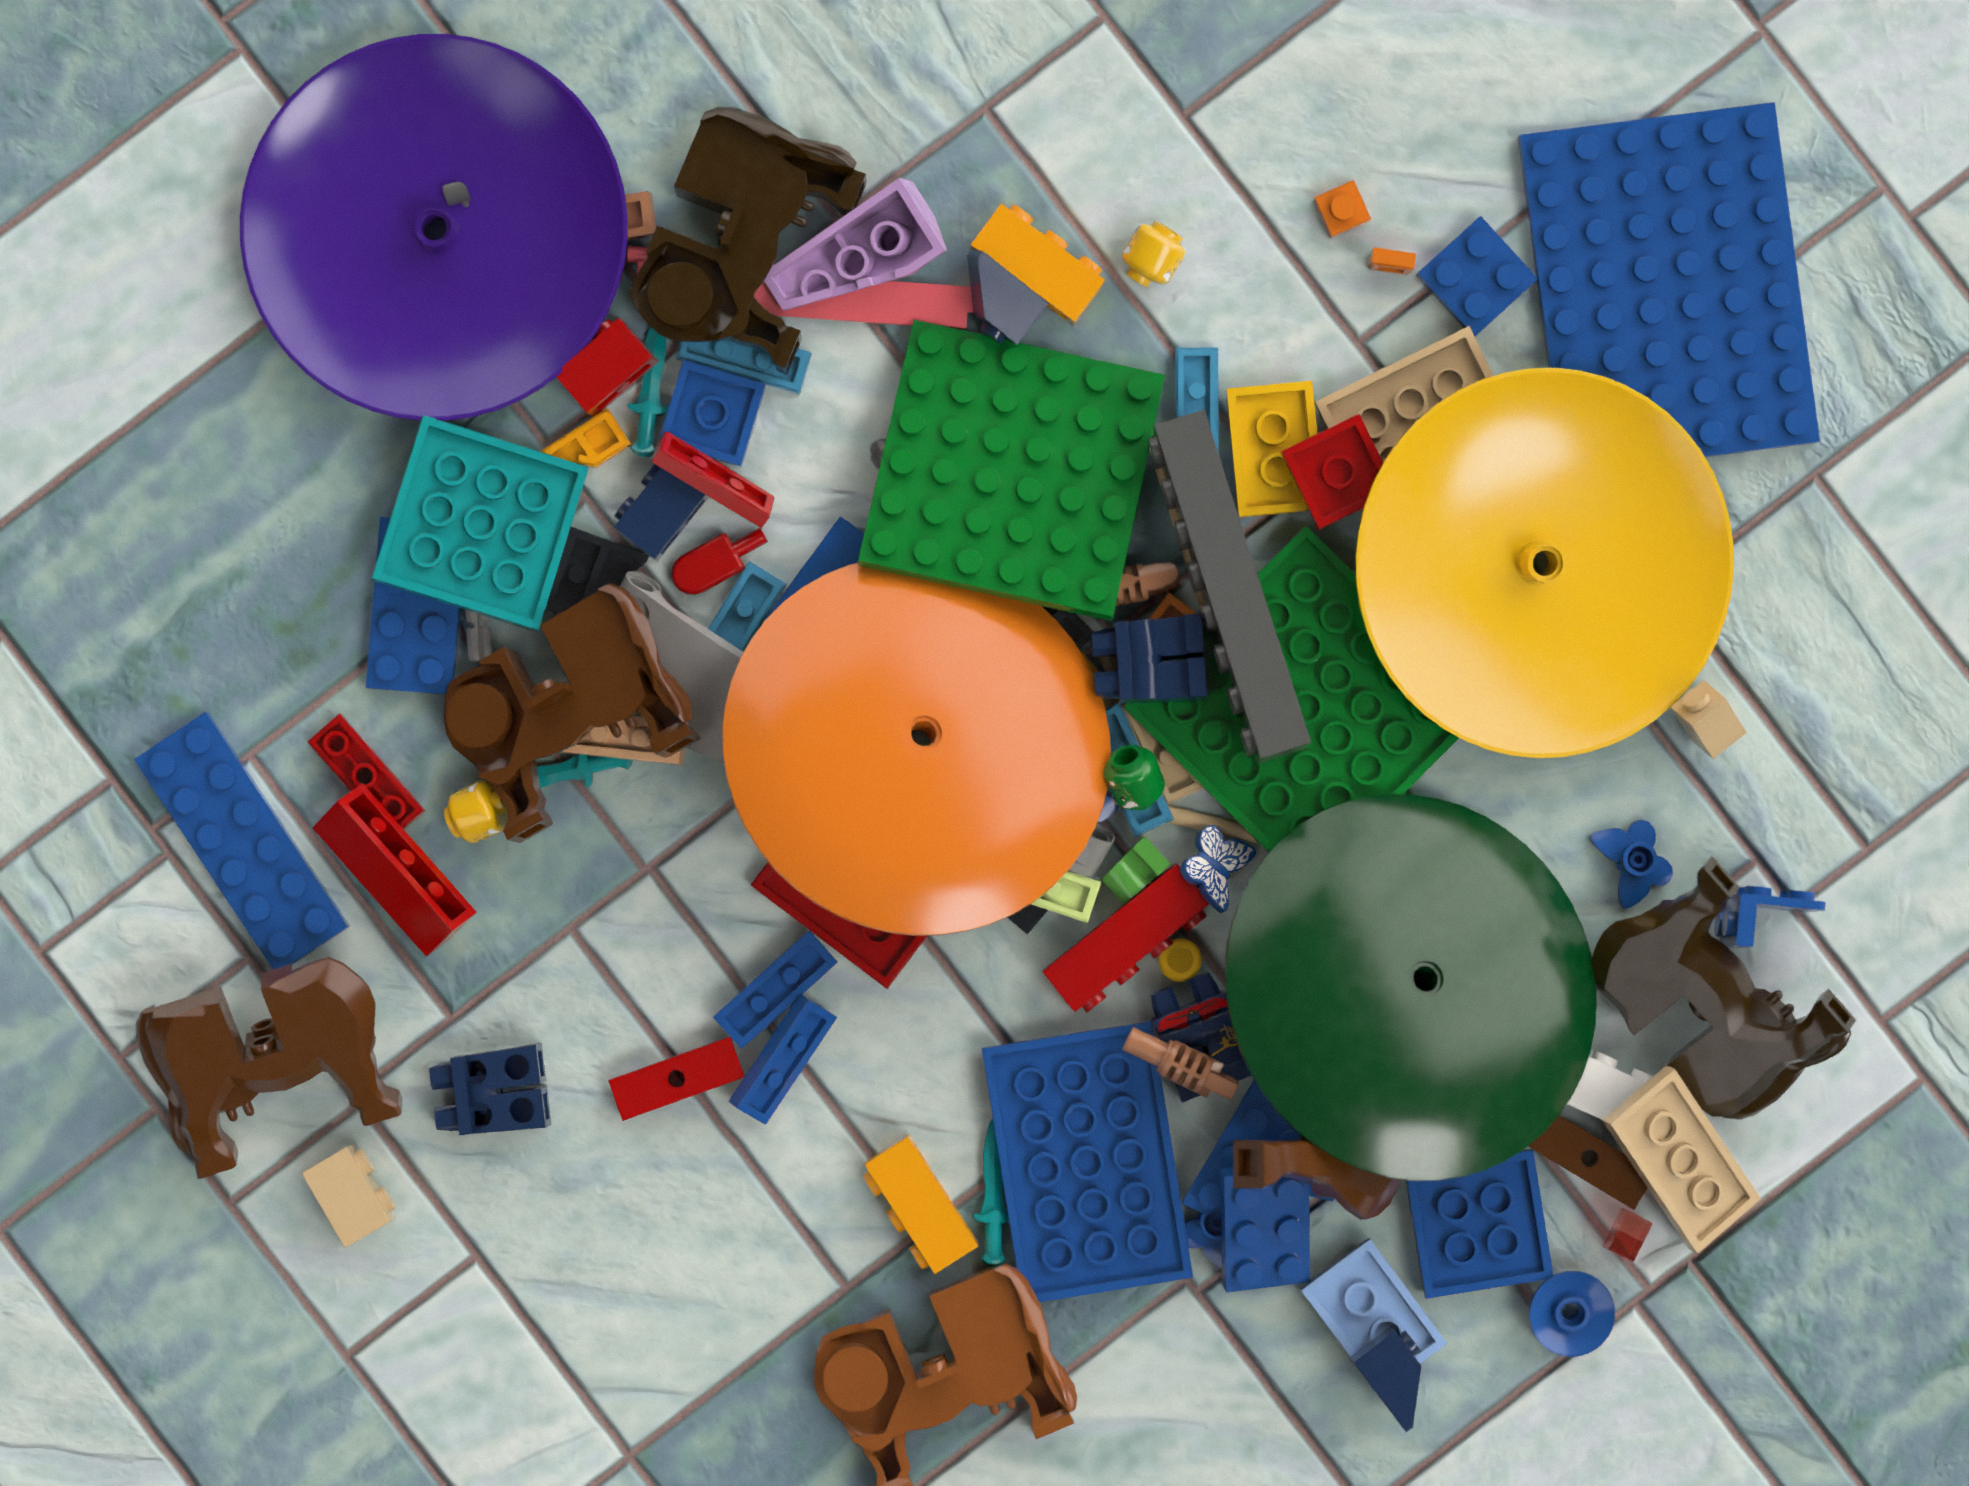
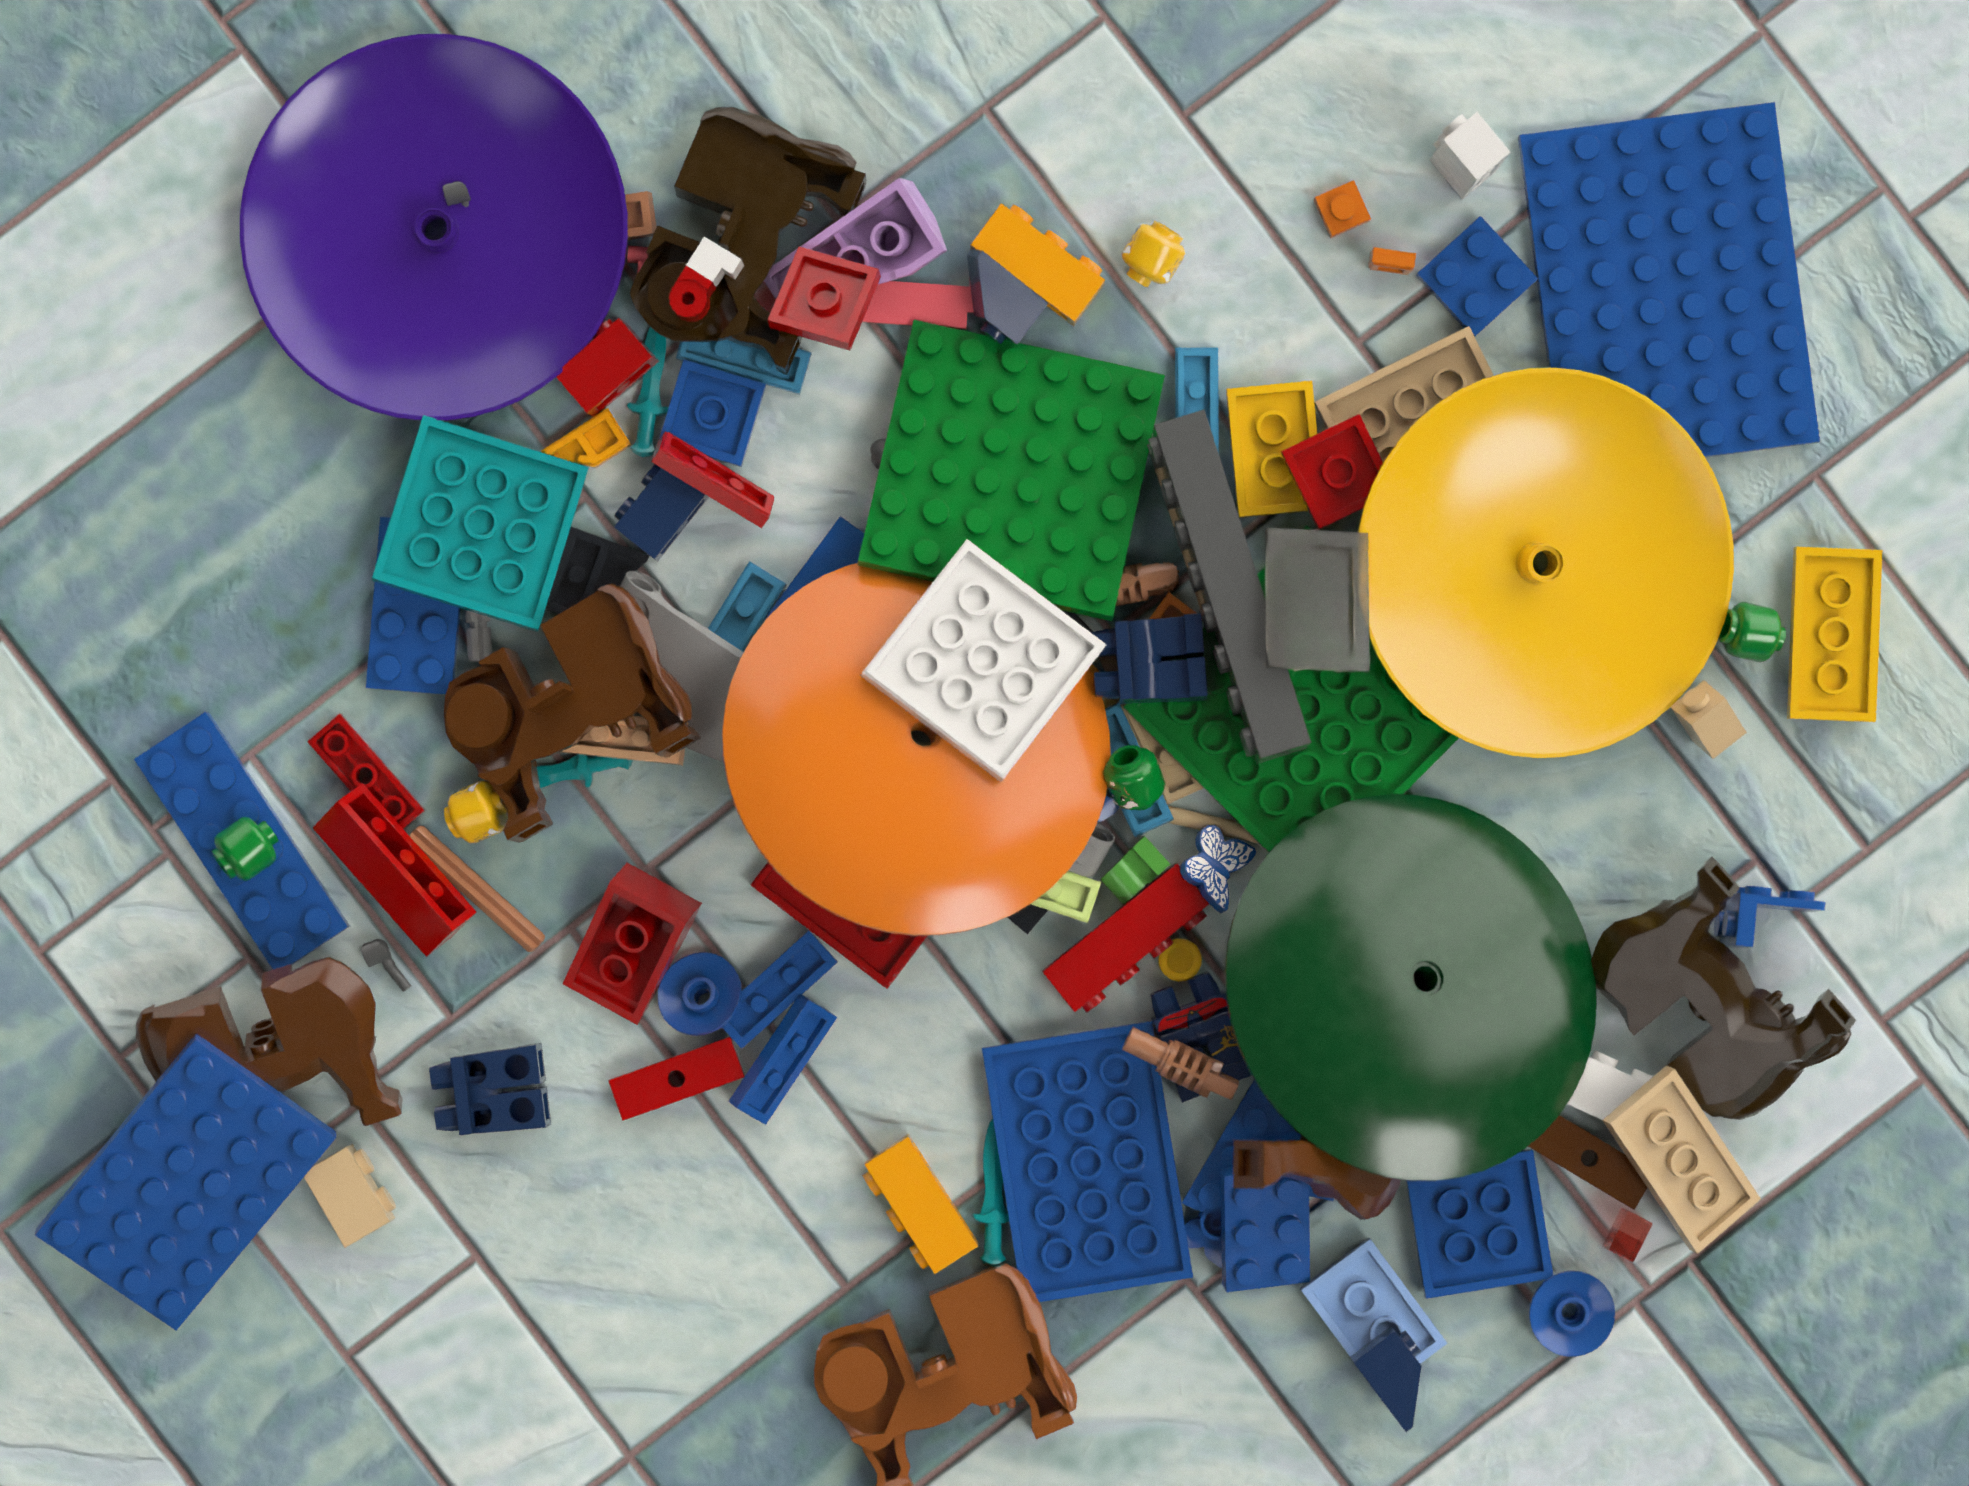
red piece [671,527,768,595] -> none
blue animal [1590,820,1673,909] -> none
none -> blue plate [35,1034,336,1331]
none -> green head [211,817,279,881]
none -> dark grey hand [361,939,411,992]
none -> nougat axle [409,826,545,952]
none -> red slope [562,862,702,1025]
none -> blue dish [658,952,742,1036]
none -> leg [669,237,744,322]
none -> red tile [768,246,881,351]
none -> white tile [861,539,1106,782]
none -> clear smoke piece [1265,528,1370,673]
none -> white brick [1430,112,1511,199]
none -> green head [1718,602,1786,662]
none -> yellow plate [1787,546,1883,722]

